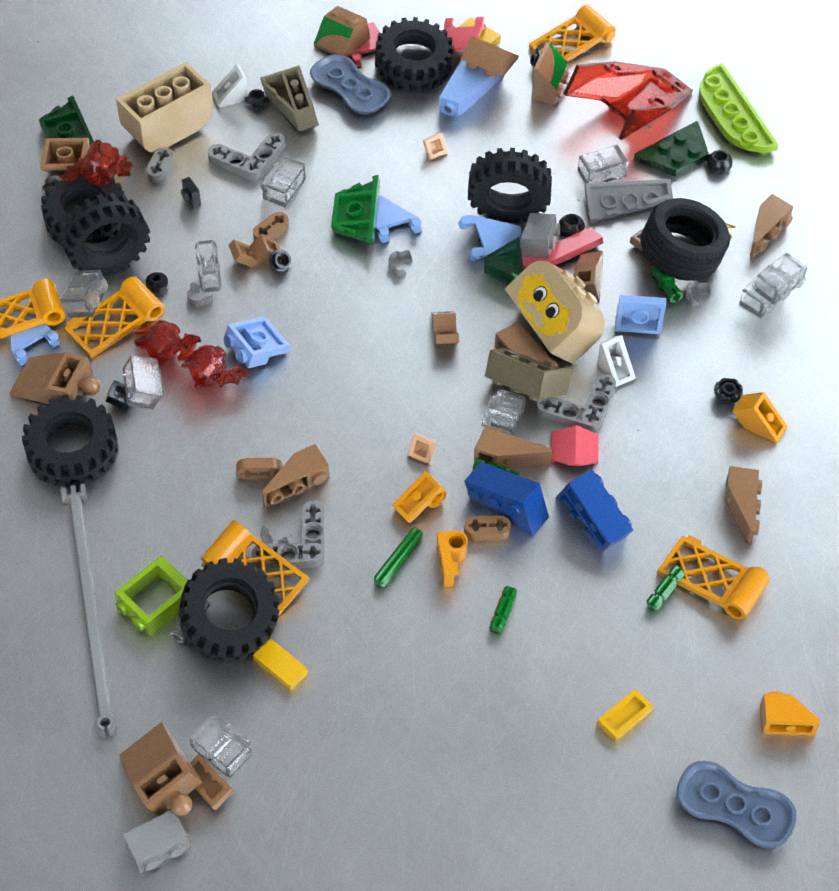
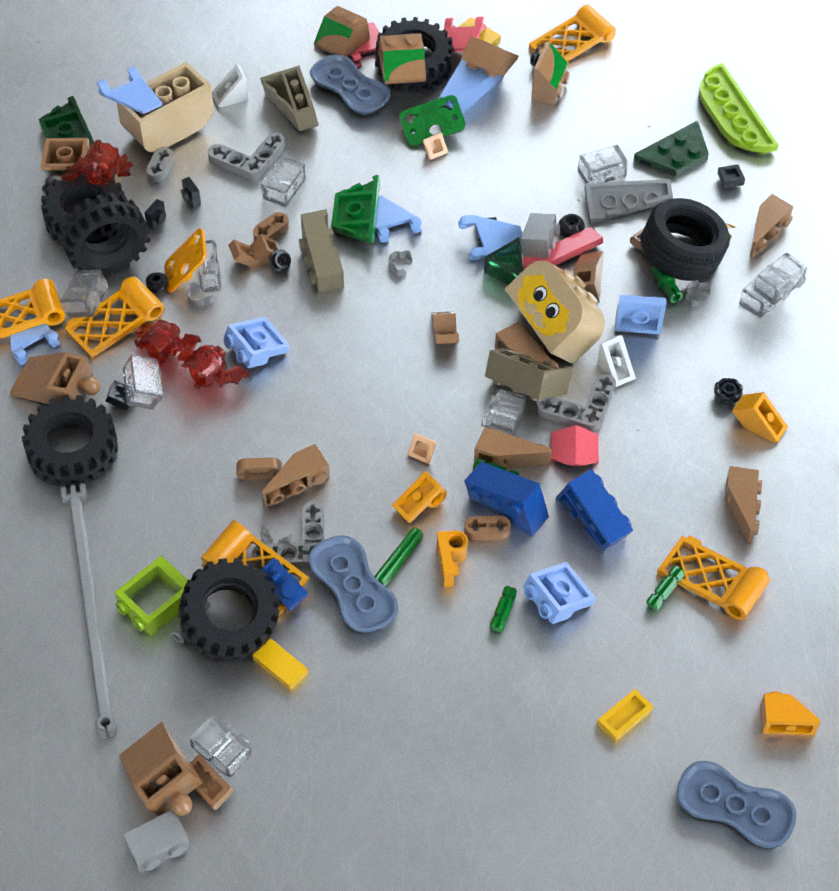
black plate [245,89,269,110] -> none
black tyre [467,148,552,224] -> none
clear red windscreen [563,61,694,140] -> none
black plate [706,150,733,174] -> none
none -> light blue flag [97,66,162,114]
none -> black plate [144,199,166,230]
none -> light orange axle [164,228,207,293]
none -> blue plate [258,558,309,612]
none -> dark tan wedge [299,209,344,293]
none -> sand blue plate [309,535,398,633]
none -> medium nougat slope [378,33,426,84]
none -> green axle [399,95,466,147]
none -> light blue plate [523,562,596,624]
none -> black plate [717,164,746,188]

